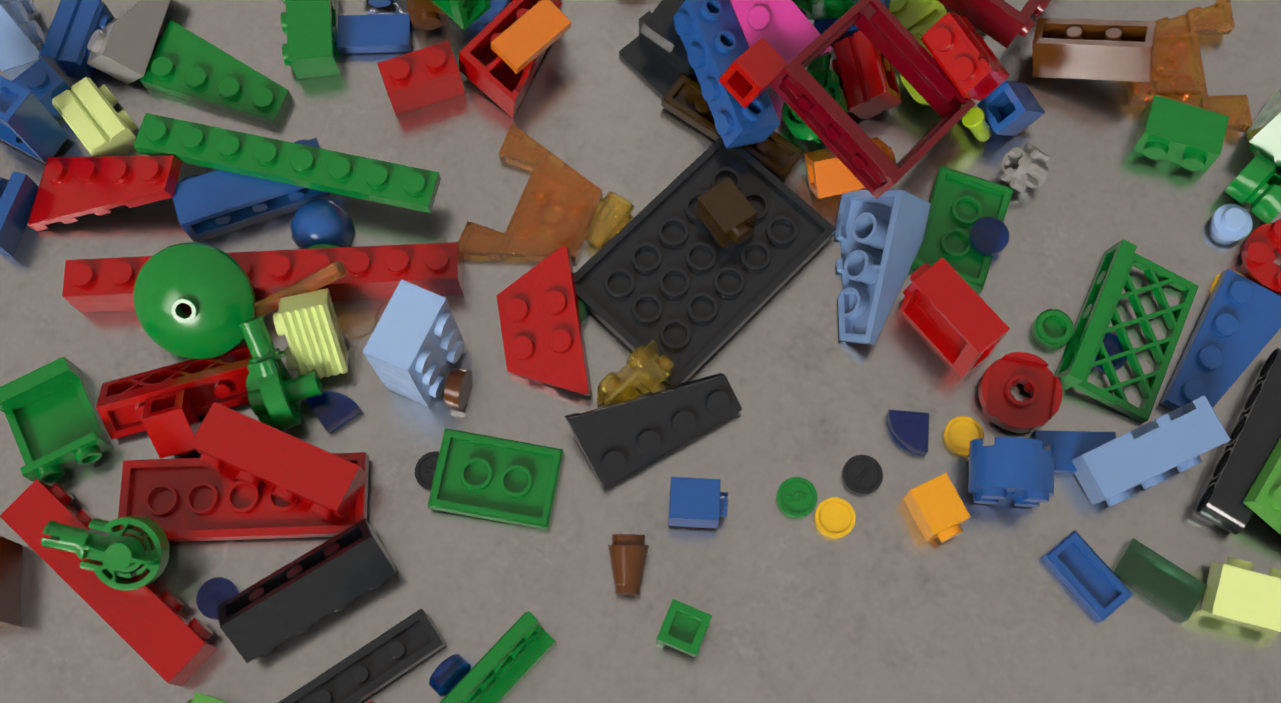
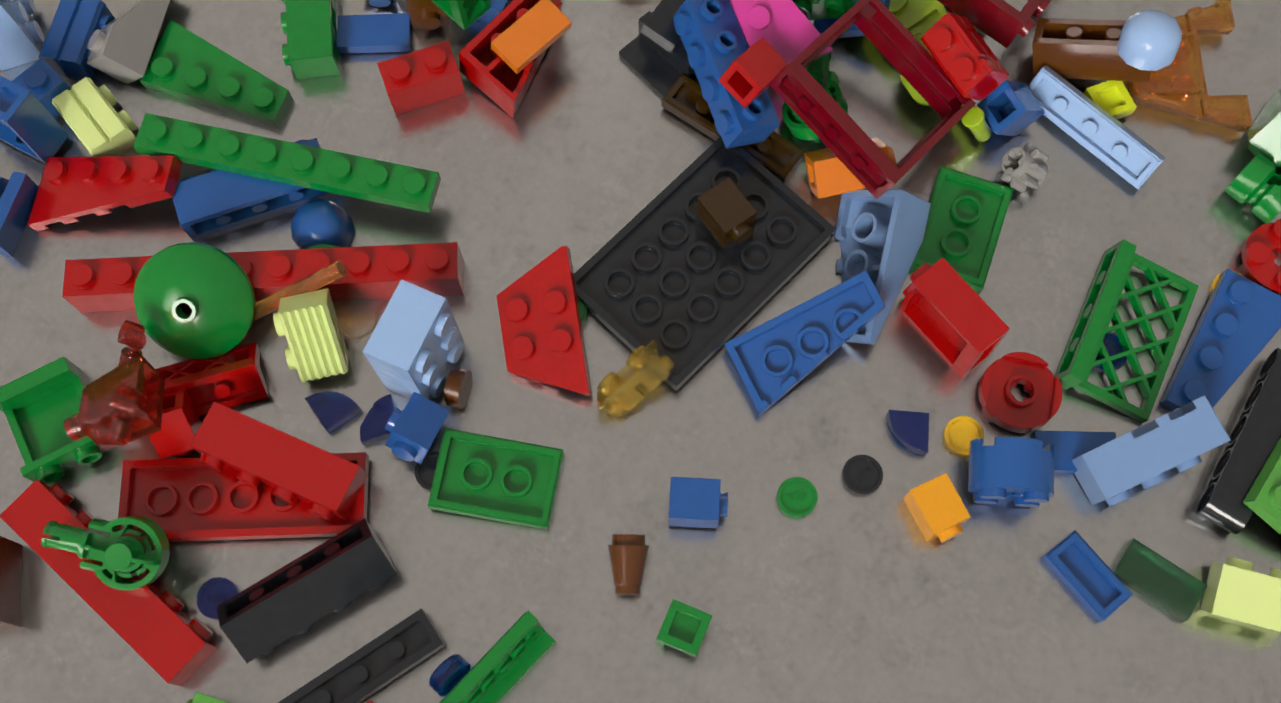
green pin [238,315,323,431] -> none
clear orange wing [458,125,603,262] -> none
black wing [564,373,742,488] -> none
clear yellow cone [584,191,635,250] -> none
yellow piece [814,497,856,539] -> none
red brick [832,31,902,119] -> none
clear blue piece [969,217,1009,256] -> none
green tile [1031,309,1074,350] -> none
green brick [1132,95,1230,172] -> none
light blue plate [1211,204,1253,241] -> none
none -> clear red torso [64,320,165,450]
none -> clear blue tile [360,394,395,445]
none -> blue brick [384,392,450,464]
none -> blue wing [724,271,885,415]
none -> light blue tile [1028,65,1166,189]
none -> neon yellow plate [1083,80,1137,120]
none -> light blue hair [1117,9,1182,71]

